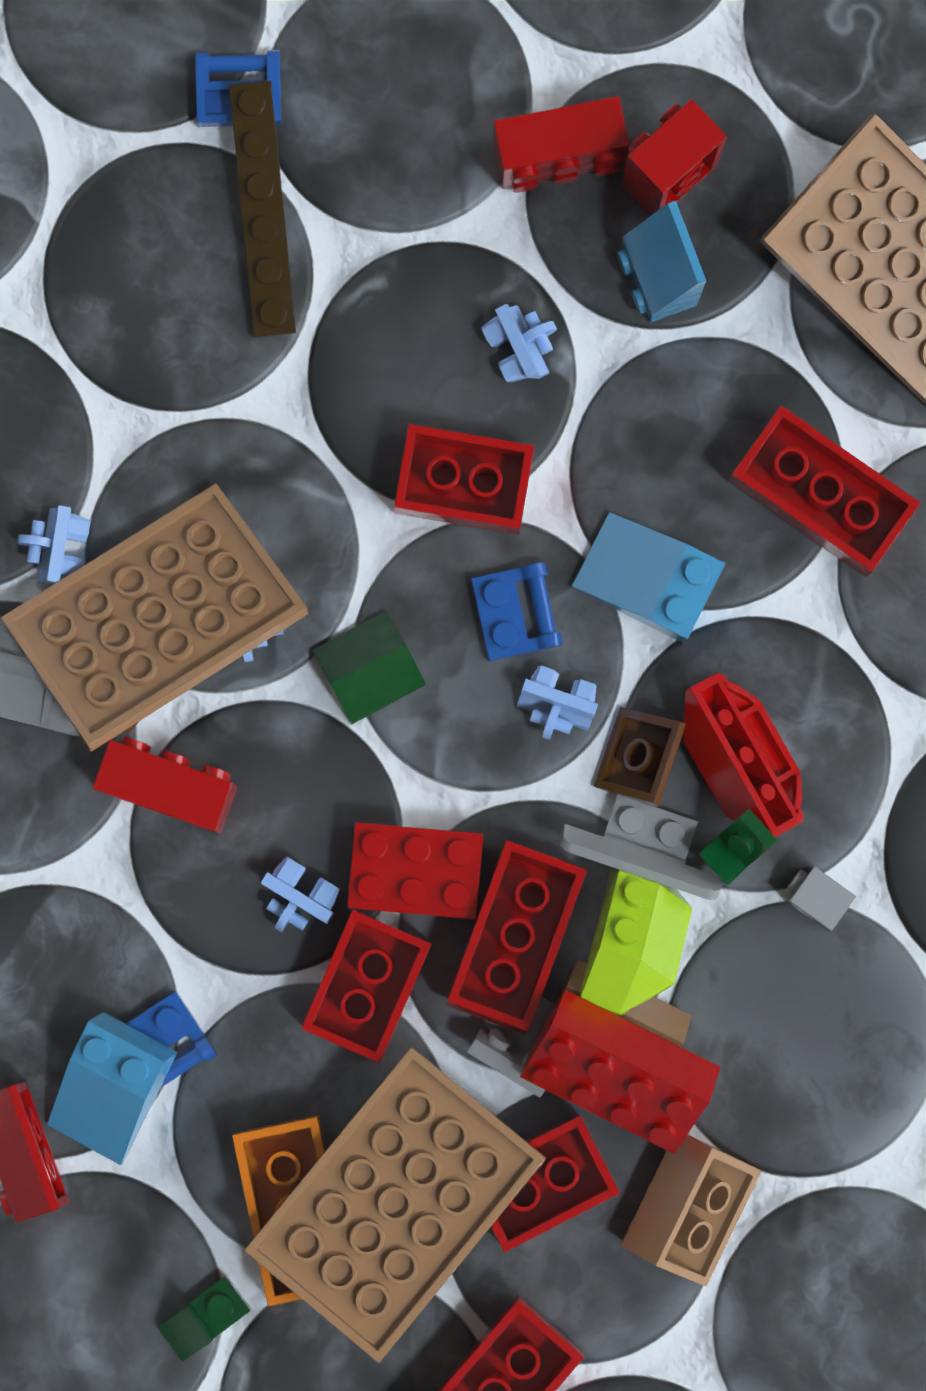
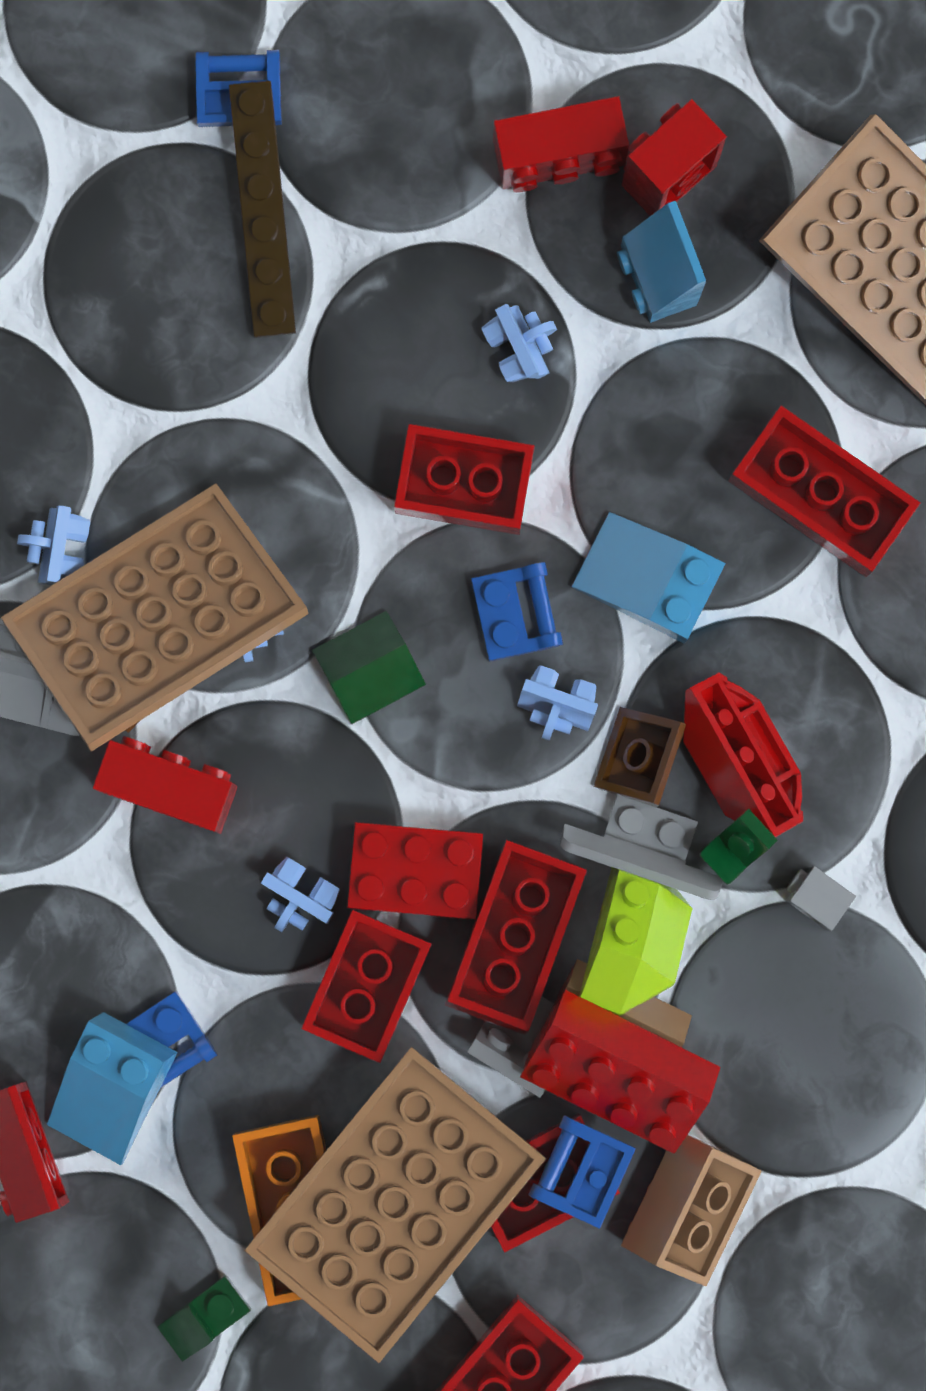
none -> blue plate [528,1115,636,1229]

